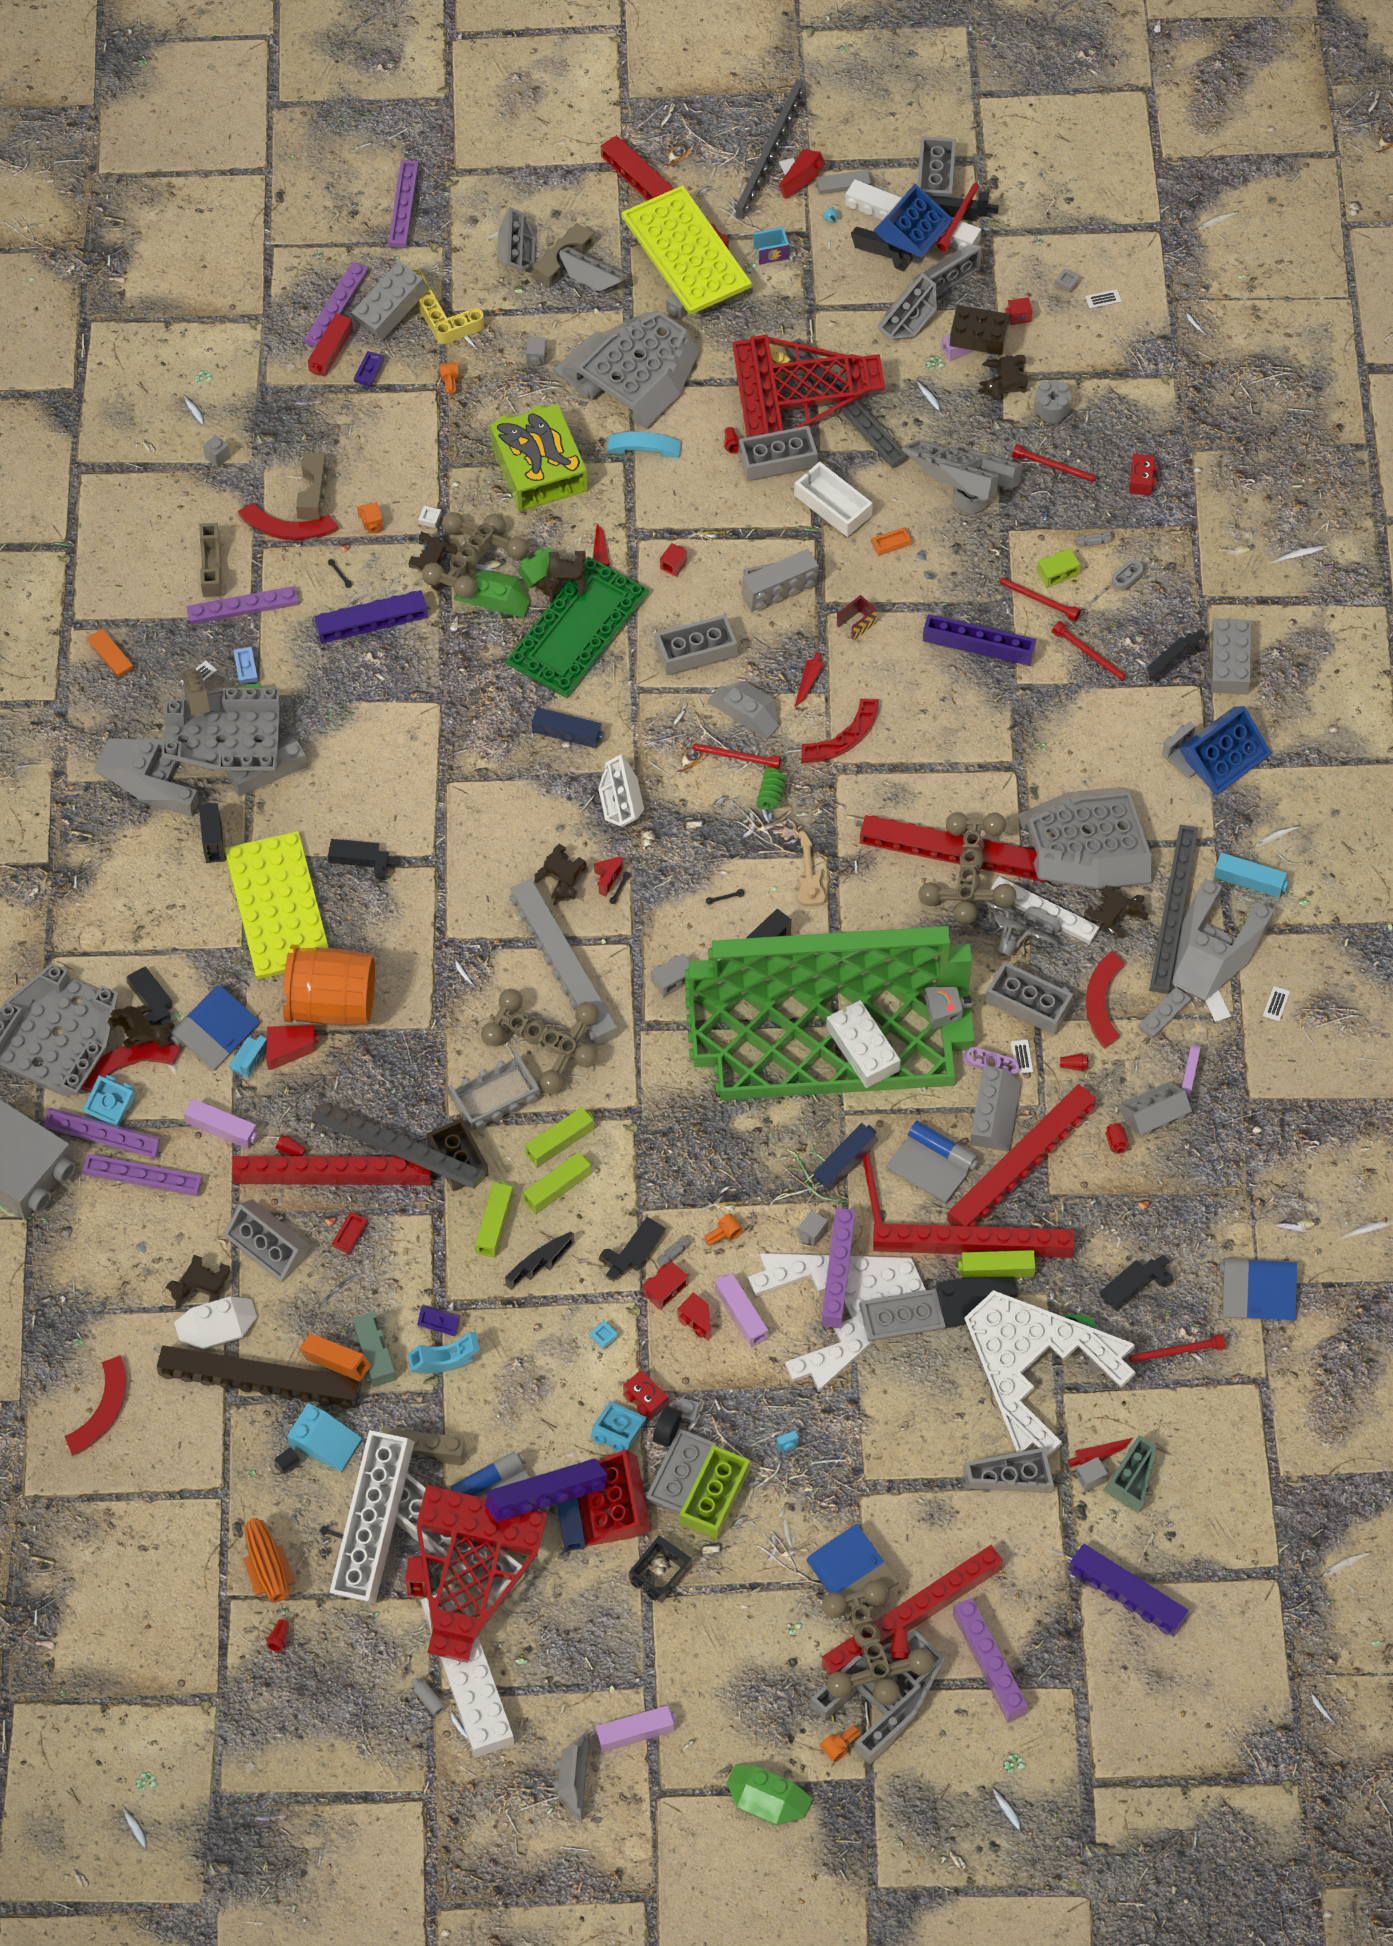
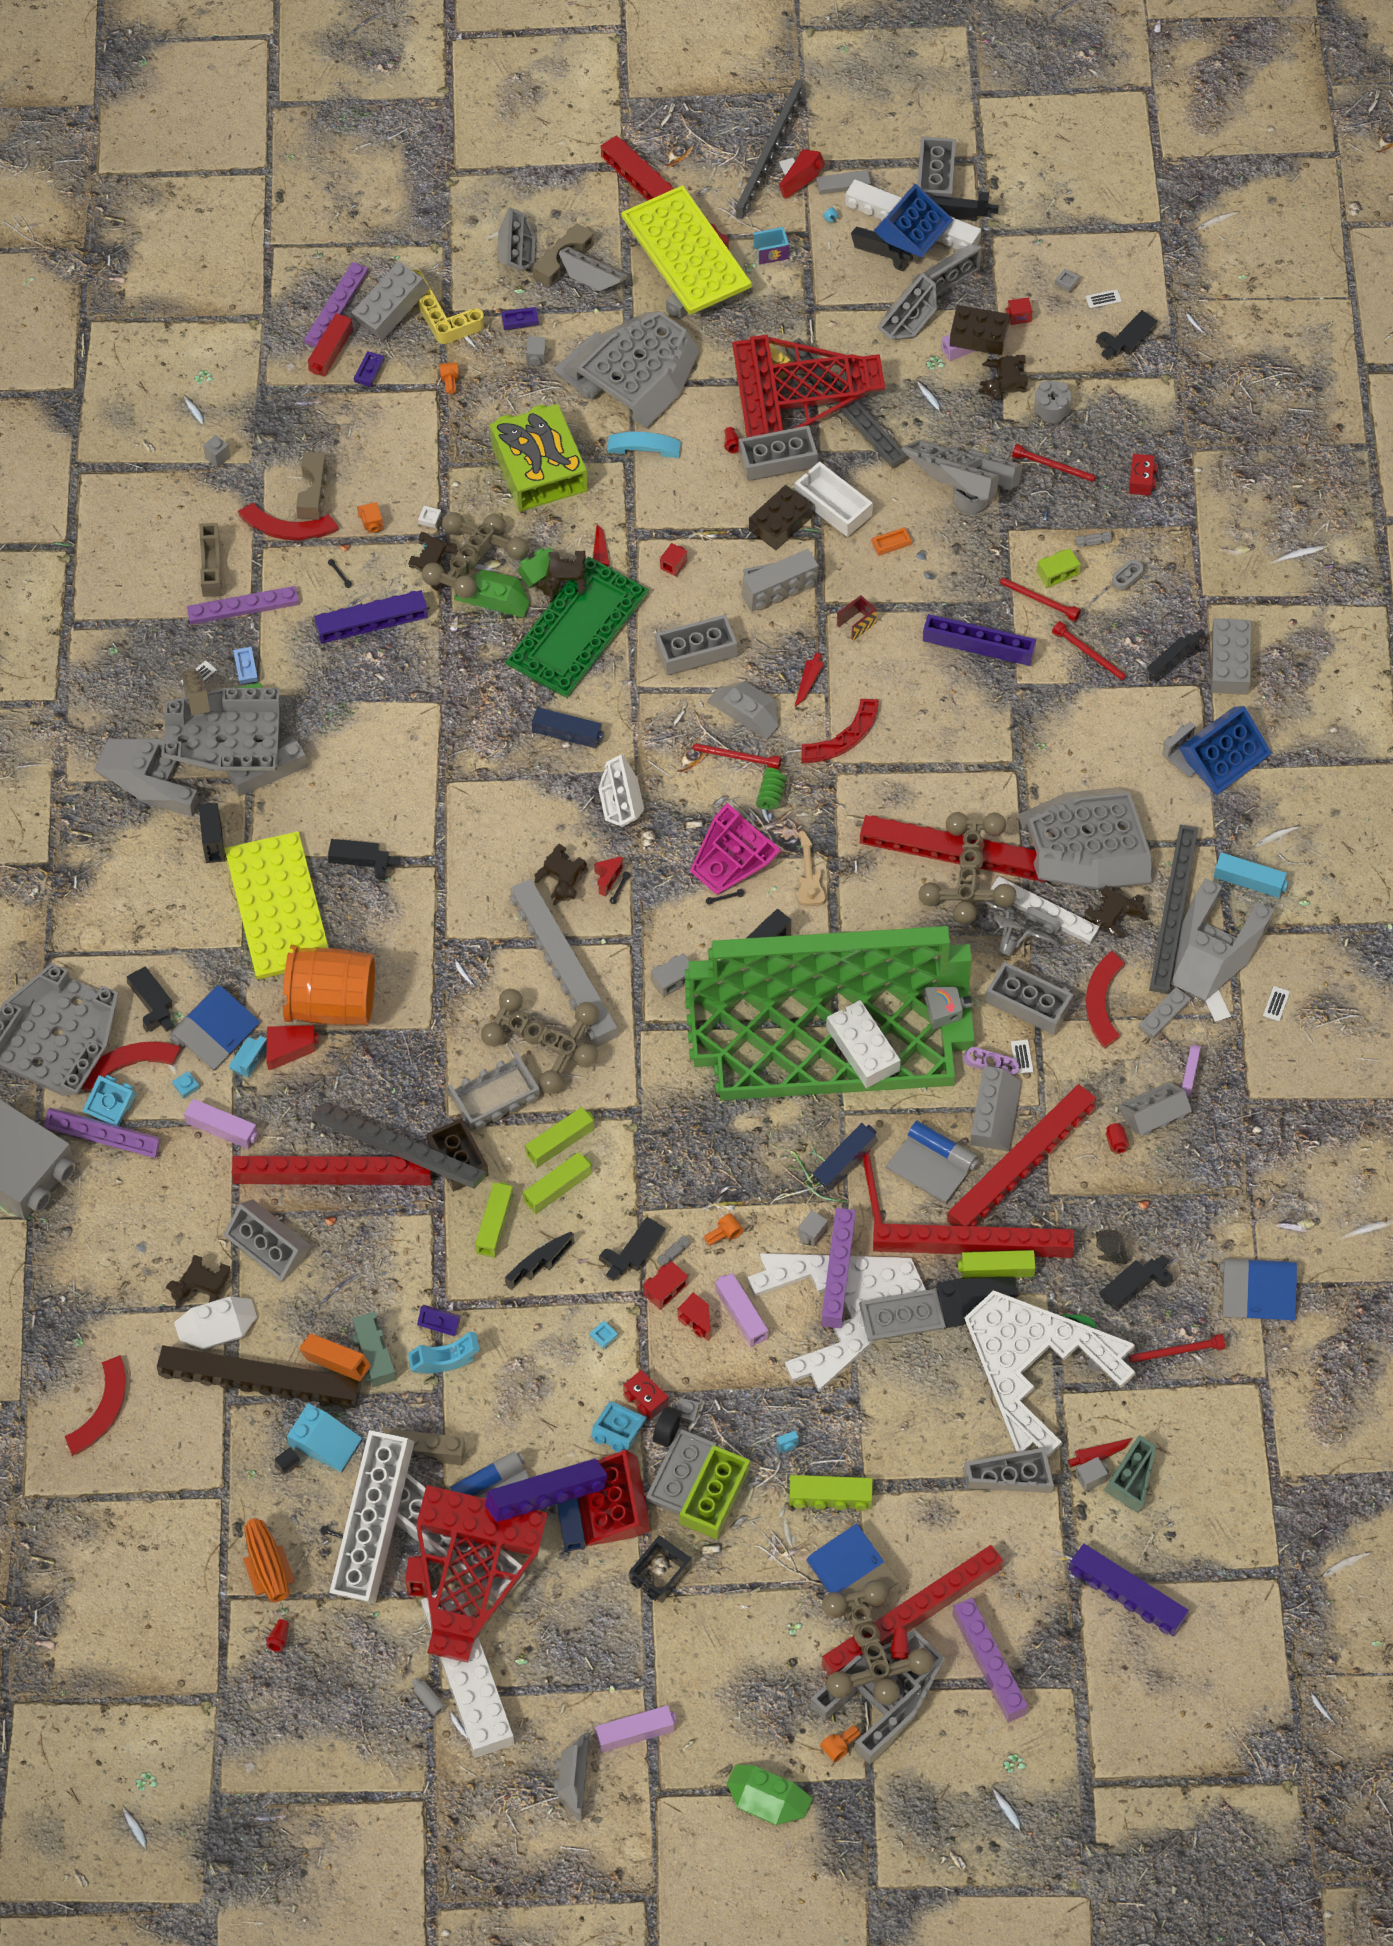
medium lavender plate [82,1154,203,1197] -> none
orange tile [87,629,134,678] -> none
dark brown animal [108,1005,175,1049] -> none
red cone [275,1134,306,1156] -> none
red tile [332,1212,368,1254] -> none
medium lavender plate [389,160,419,248] -> none
red piece [935,183,979,252] -> none
red cone [1060,1052,1089,1072] -> none
none -> medium azure plate [172,1071,200,1098]
none -> dark purple plate [501,307,539,330]
none -> dark pink wedge [690,803,781,895]
none -> dark brown brick [749,485,813,550]
none -> lime brick [789,1475,872,1511]
none -> clear smoke hair [1095,1229,1128,1265]
none -> black piece [1096,310,1158,360]

